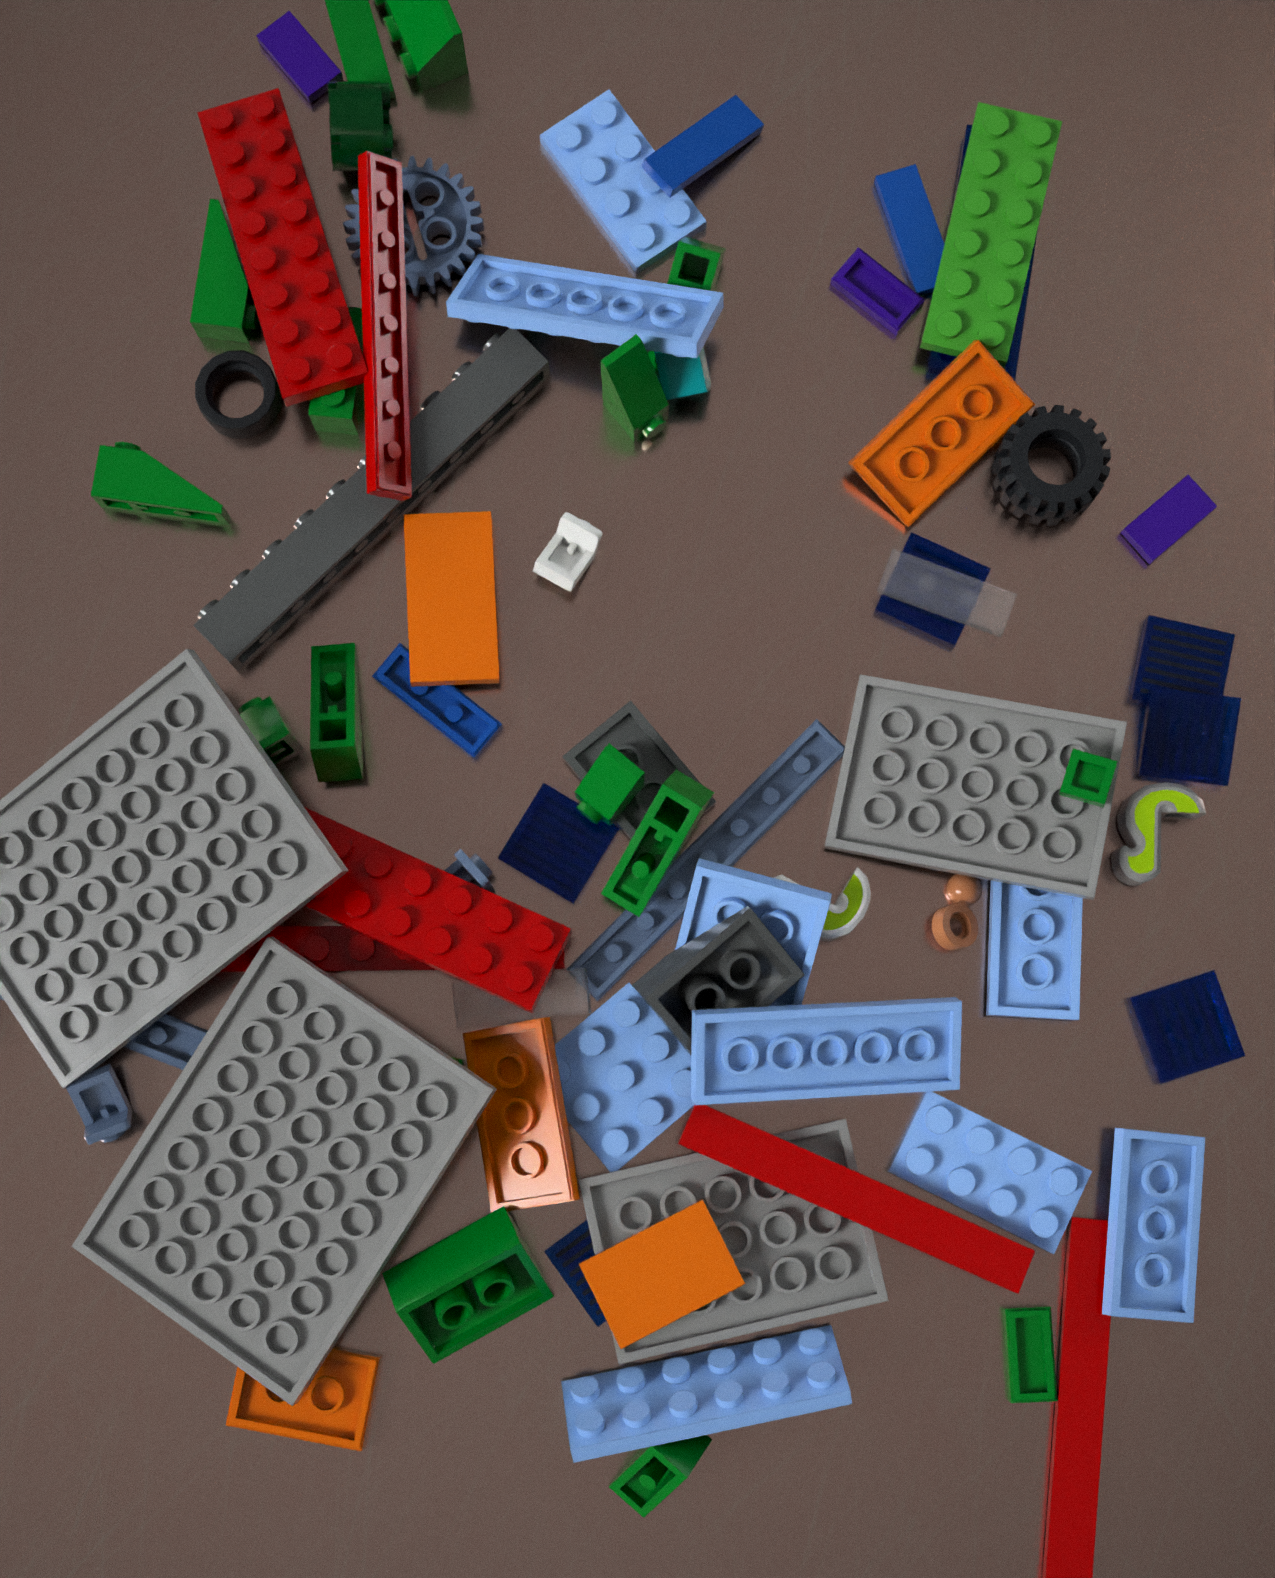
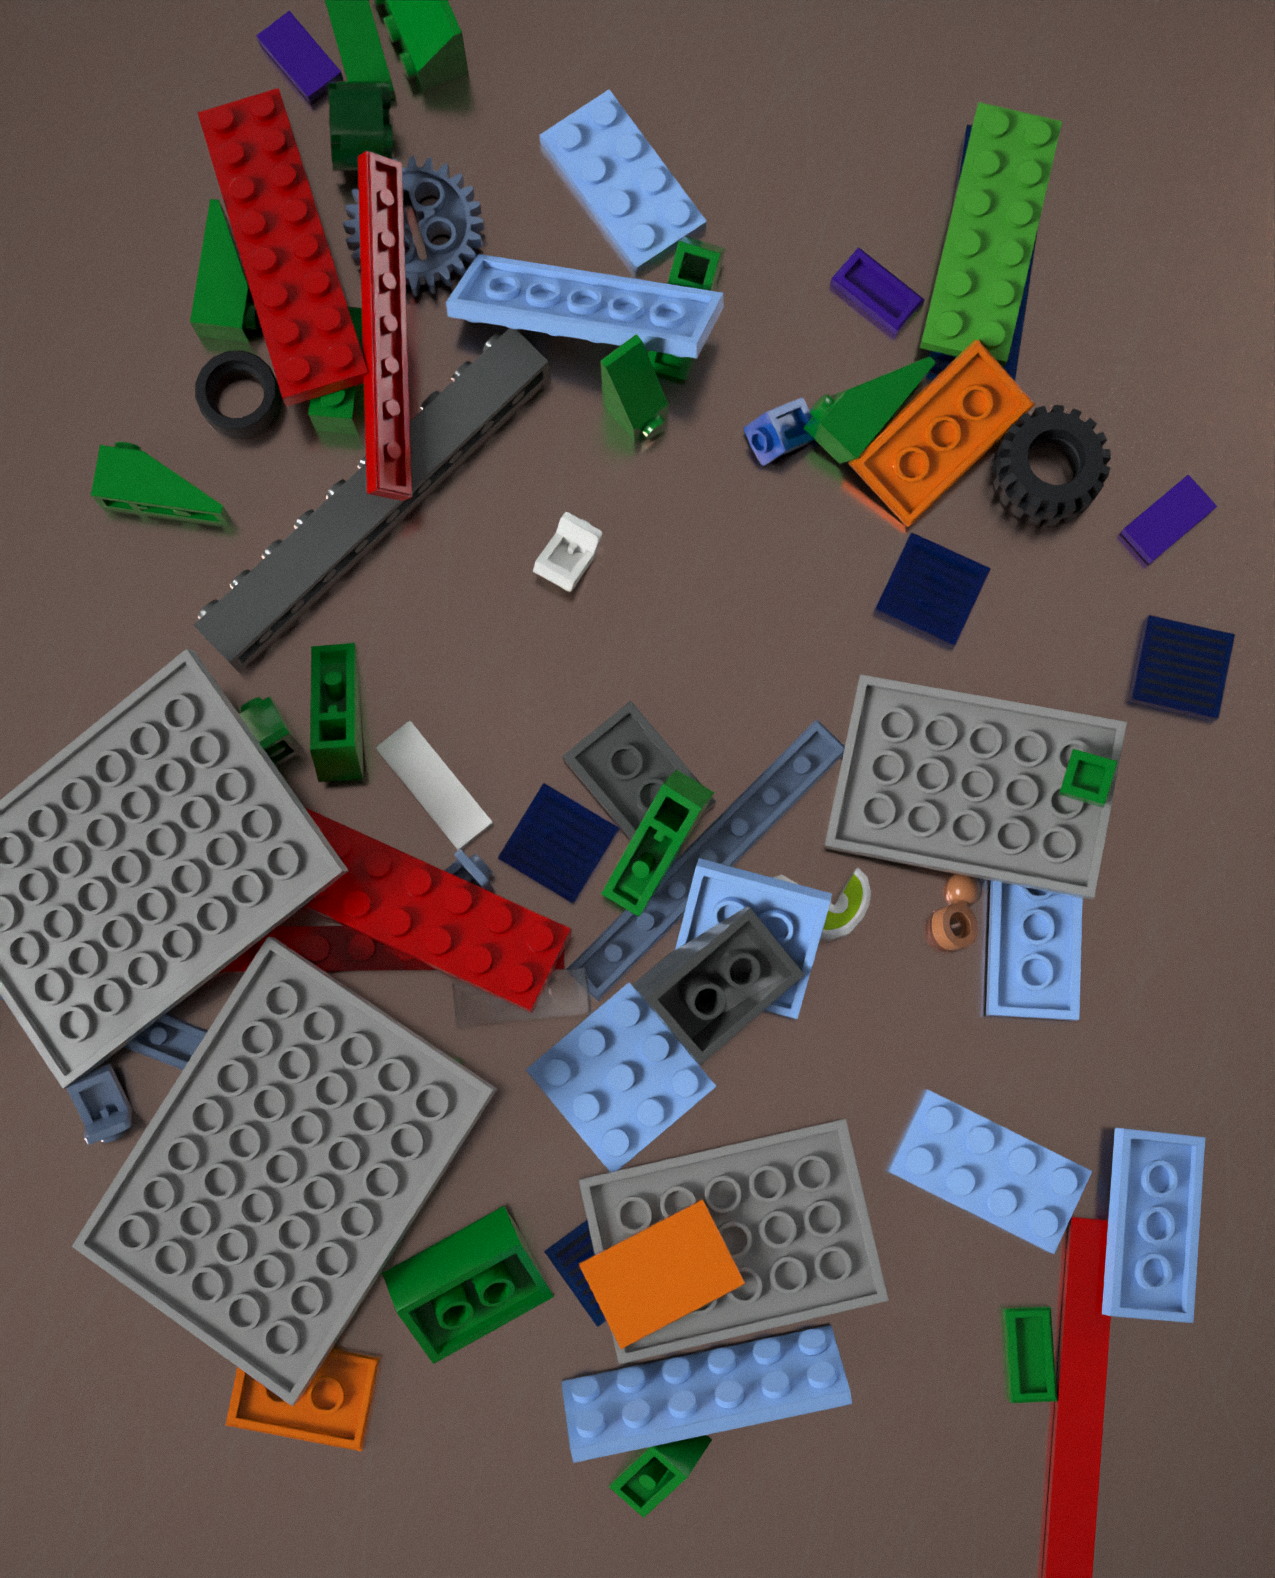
blue tile [372,643,503,760] -> none
orange tile [404,511,499,687] -> none
orange tile [462,1017,580,1213] -> none
green slope [575,743,645,826] -> none
blue tile [641,95,764,198] -> none
teal brick [654,347,711,400] -> none
red tile [677,1104,1035,1294] -> none
light blue plate [691,997,962,1105] -> none
blue tile [874,164,944,296] -> none
clear tile [876,549,1017,637] -> none
light grey animal [1111,782,1206,886] -> none
clear blue tile [1127,970,1245,1084] -> none
clear blue tile [1137,686,1241,786] -> none
none -> white tile [375,720,493,850]
none -> blue bracket [744,397,815,466]
none -> green slope [803,357,936,464]

